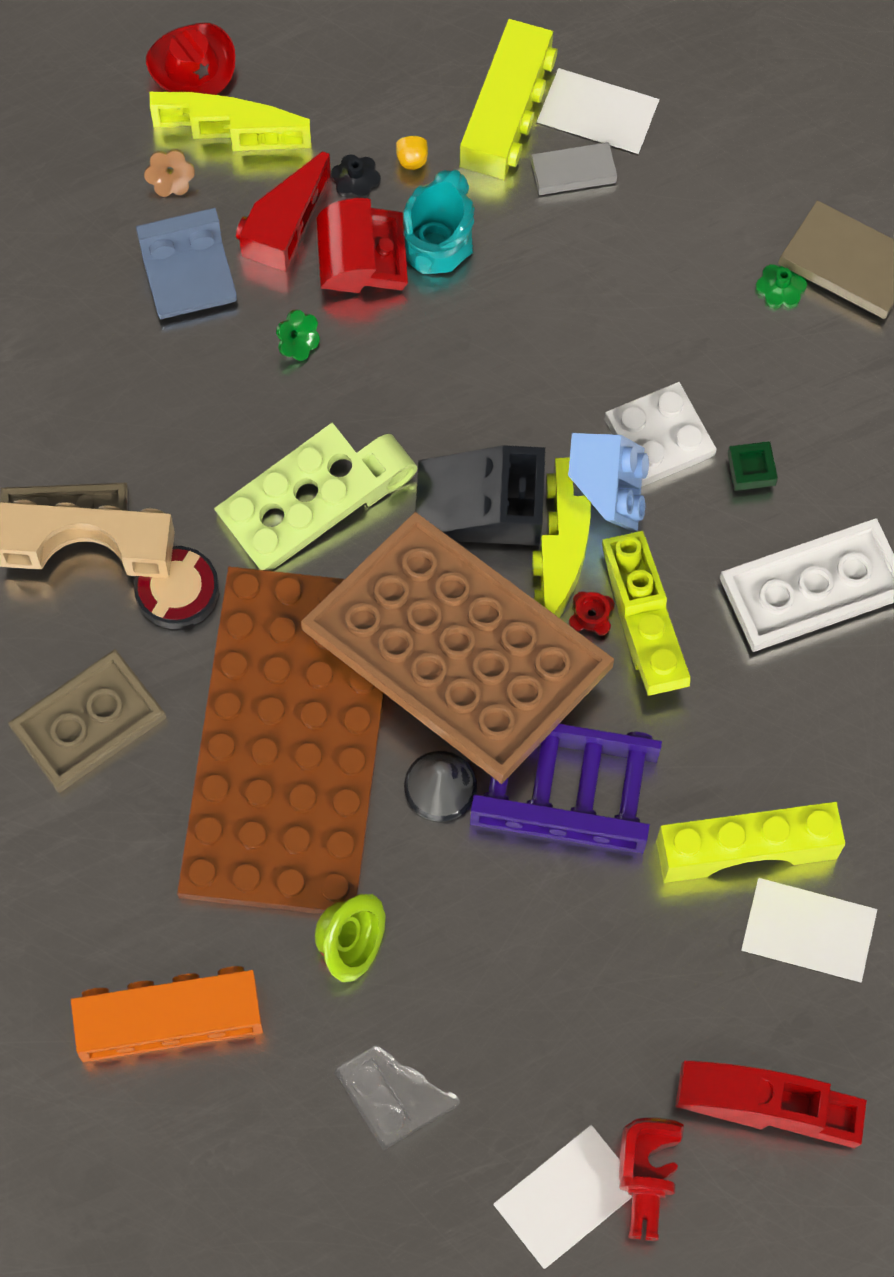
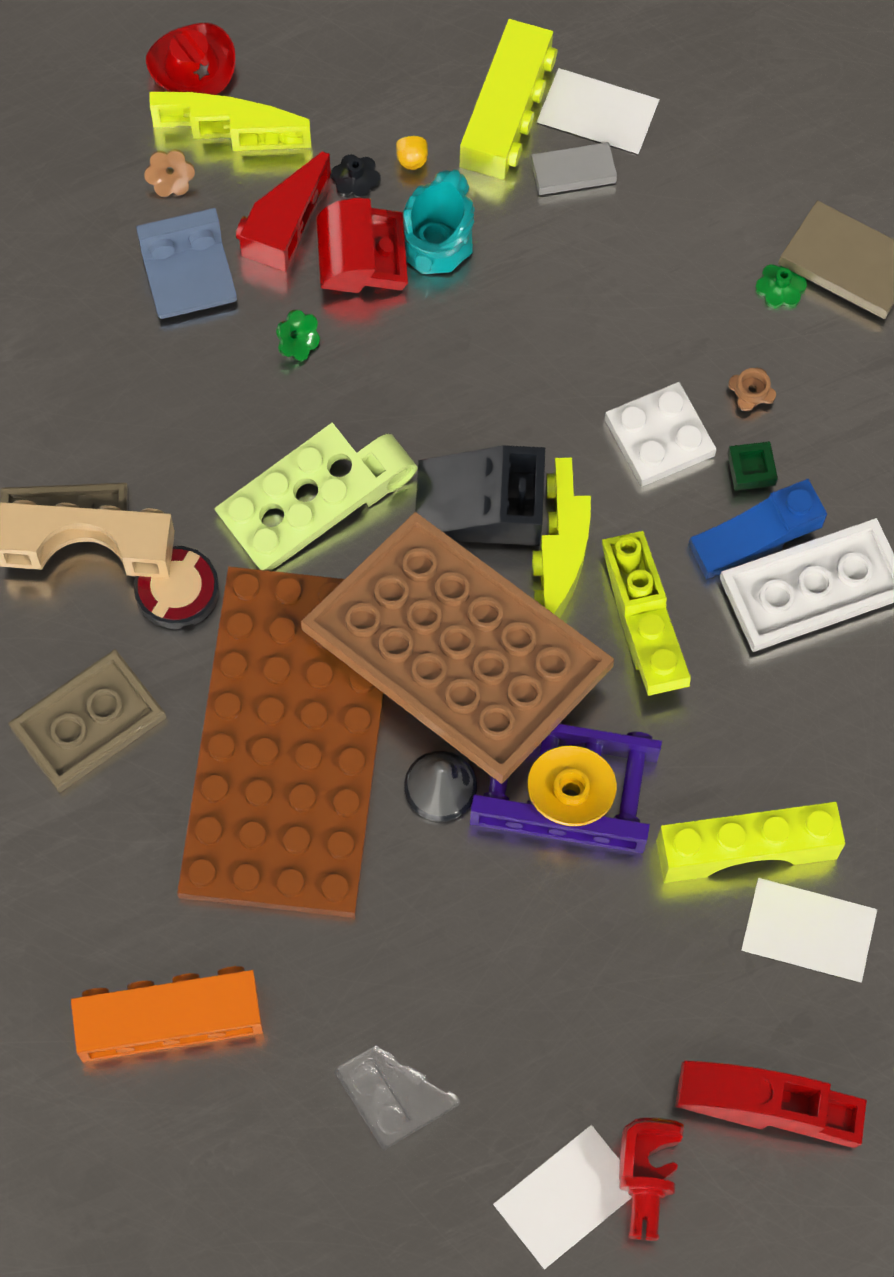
lime hat [315,894,386,982] -> none
light blue slope [568,433,649,531] -> none
red plate [569,591,615,636] -> none
none -> yellow dish [527,746,617,826]
none -> blue slope [689,478,827,580]
none -> medium nougat plate [728,368,776,411]

